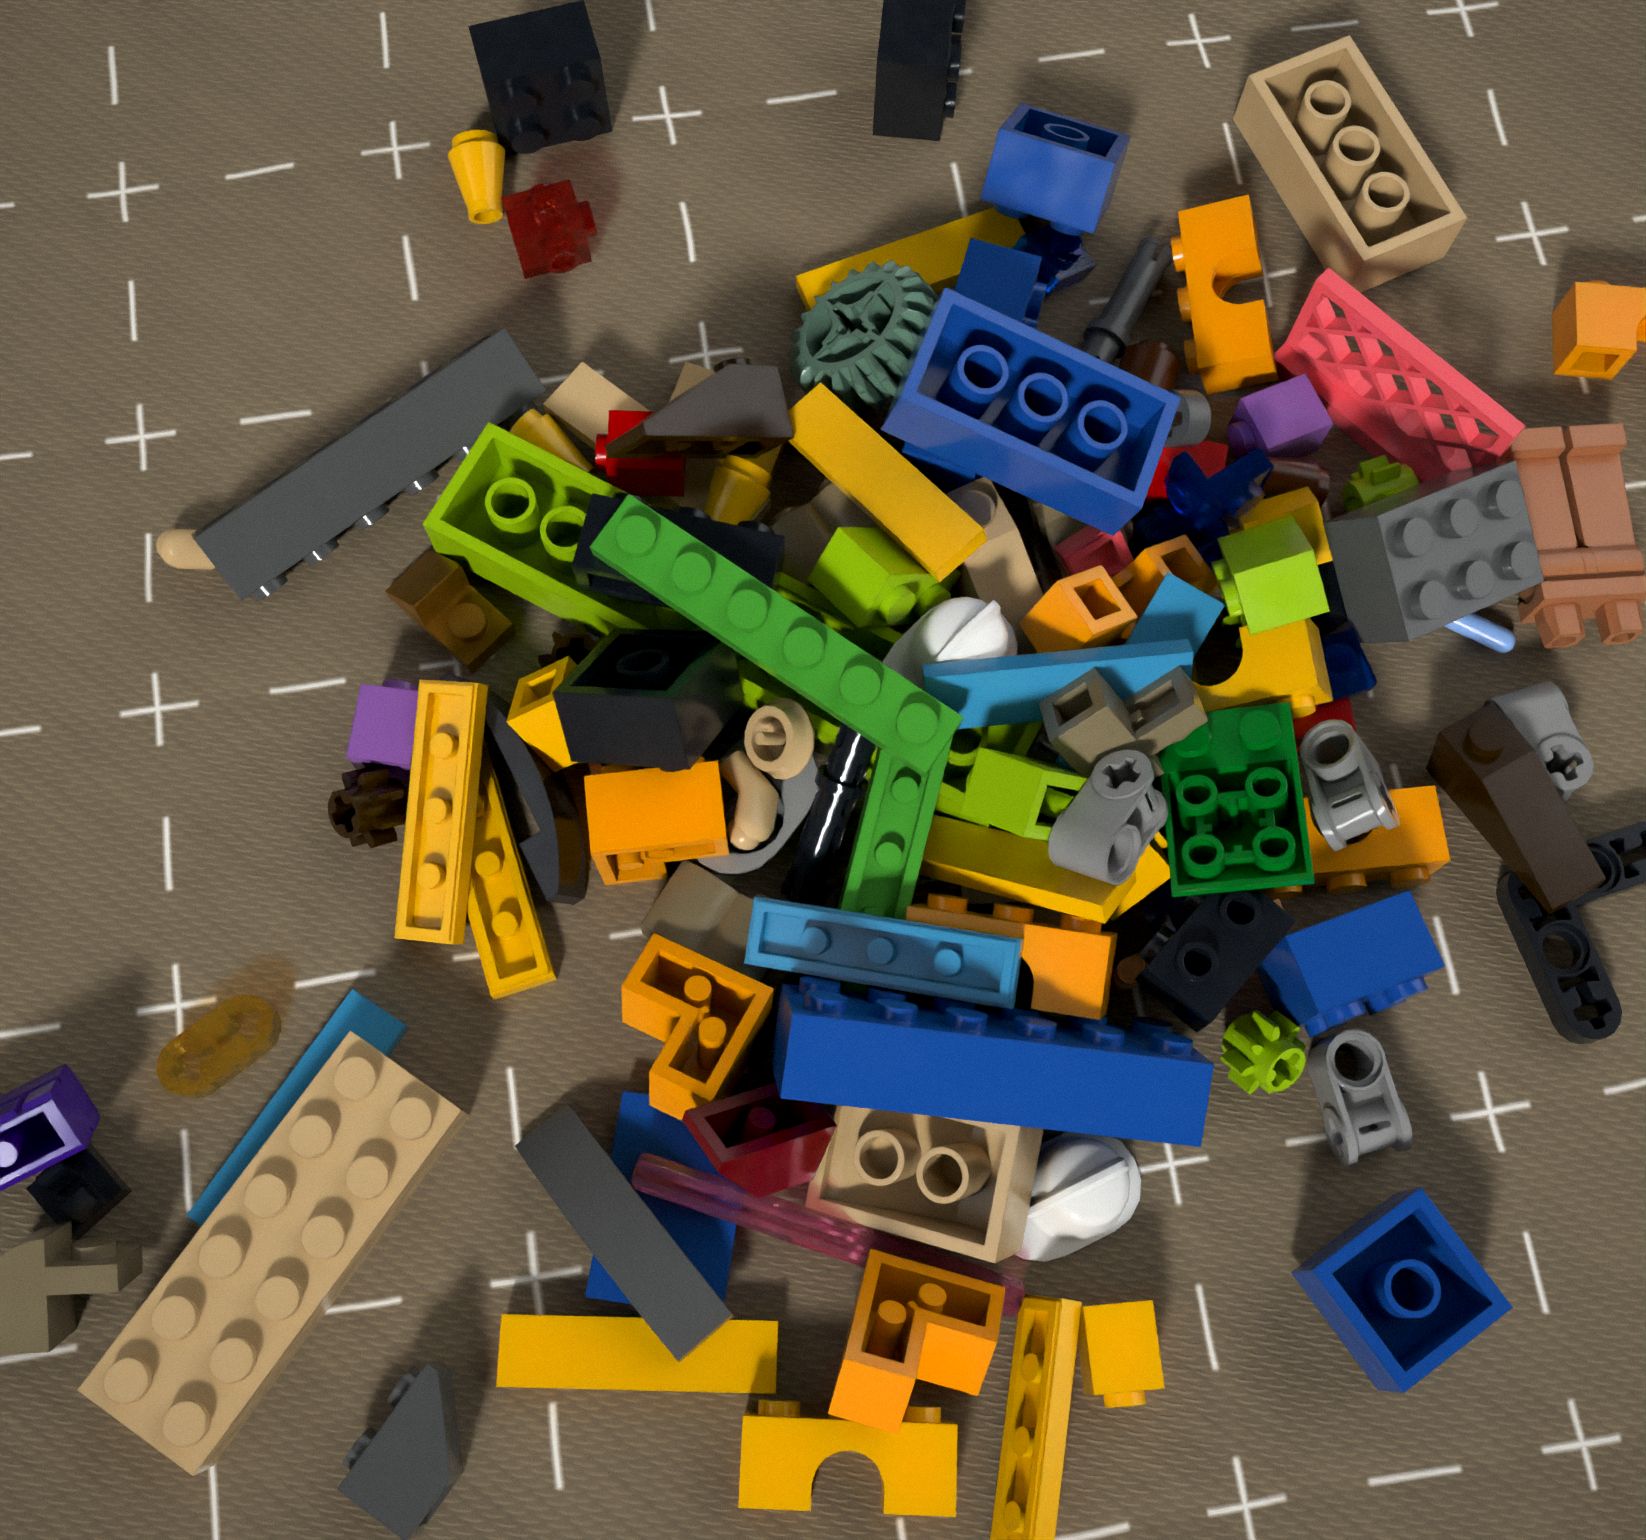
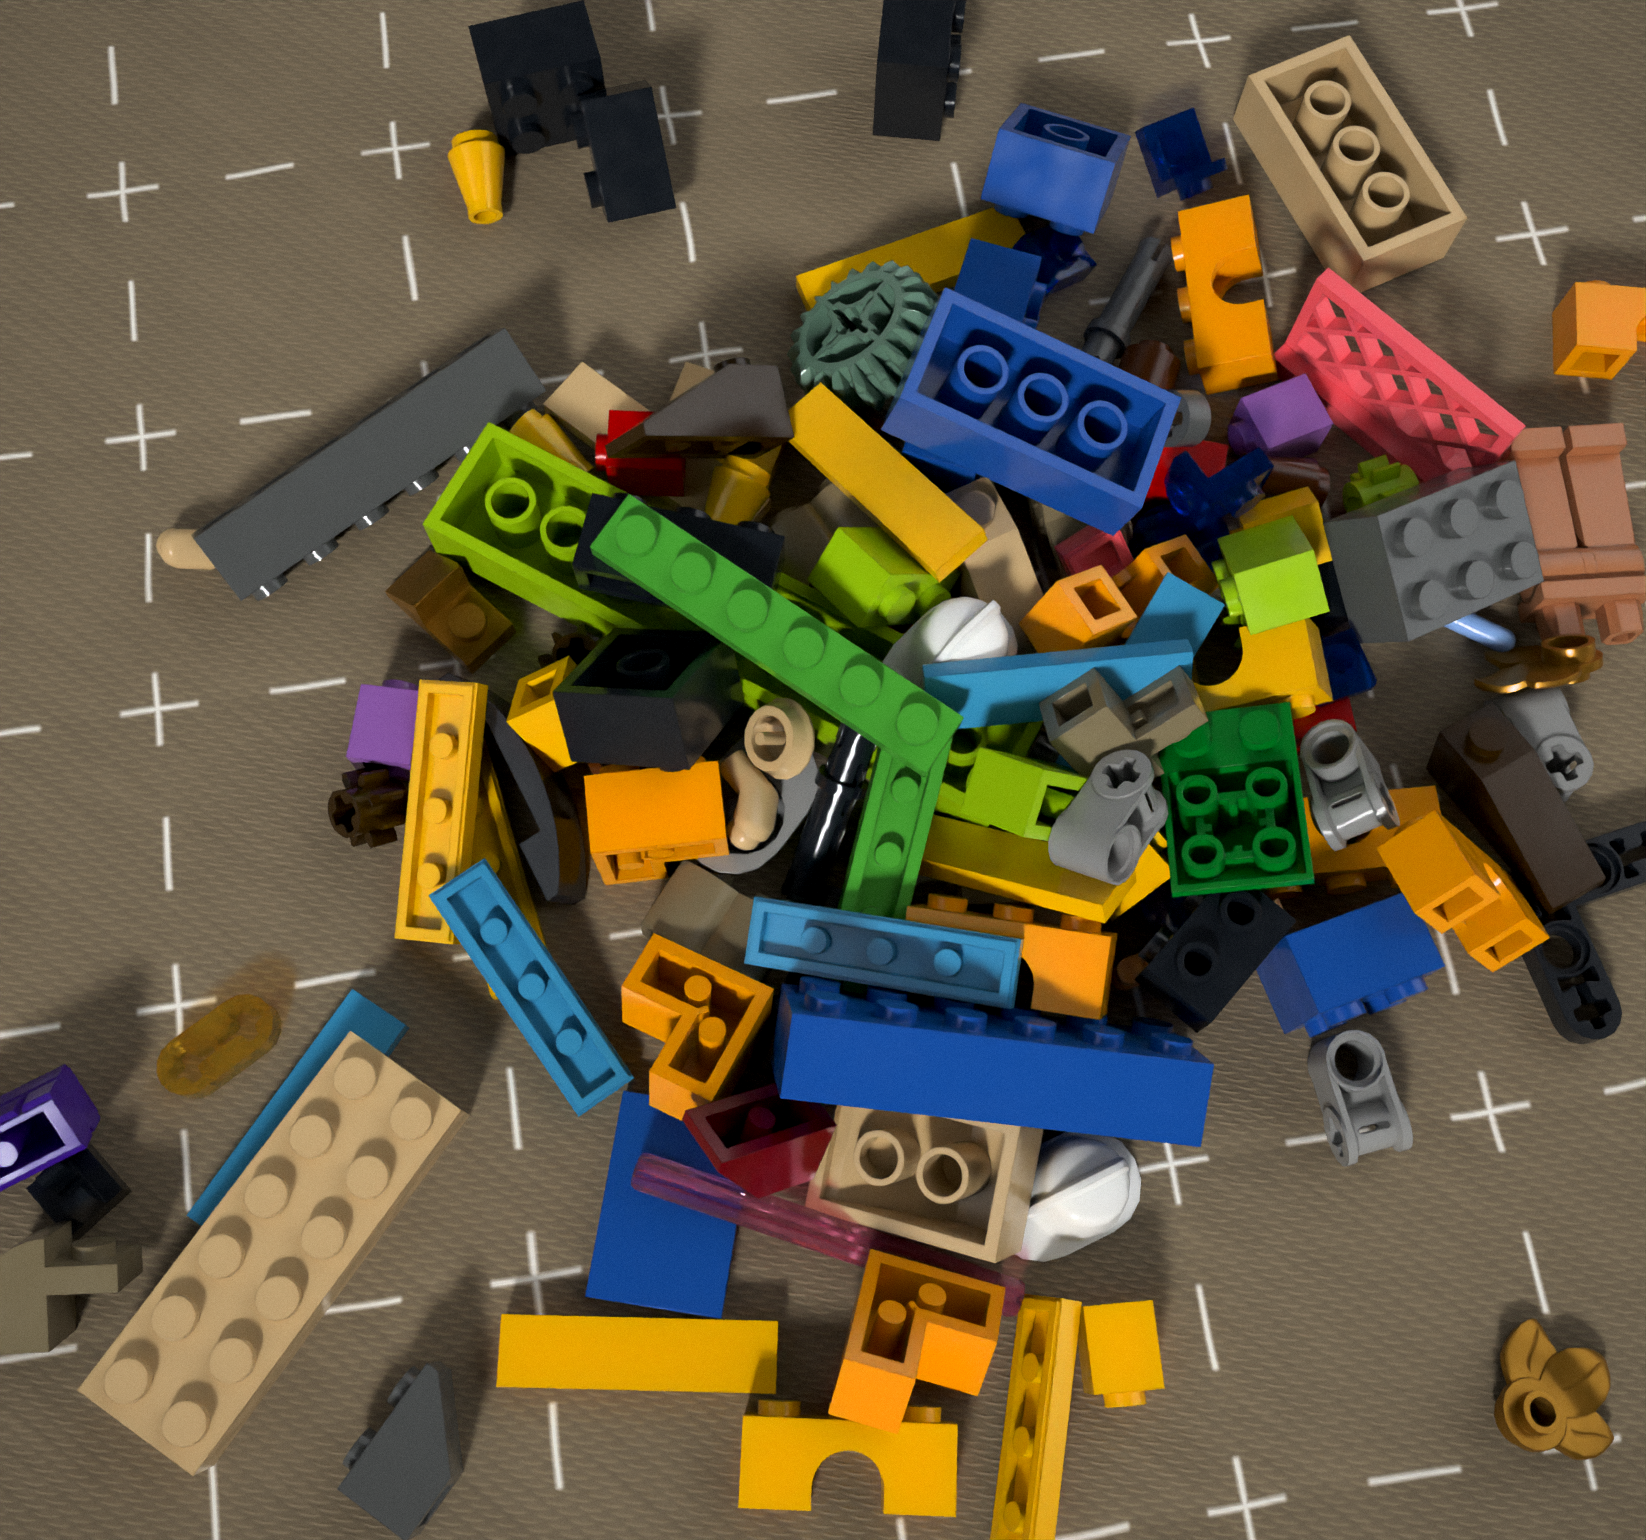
clear red brick [501,179,597,279] -> none
dark grey slope [515,1103,734,1362] -> none
lime gear [1220,1010,1306,1095] -> none
blue brick [1291,1187,1513,1393] -> none
none -> dark azure tile [428,858,634,1117]
none -> black brick [570,80,676,223]
none -> clear blue bracket [1135,107,1228,201]
none -> light orange arch [1376,810,1550,972]
none -> pearl gold plate [1474,634,1604,694]
none -> pearl gold plate [1494,1318,1614,1460]

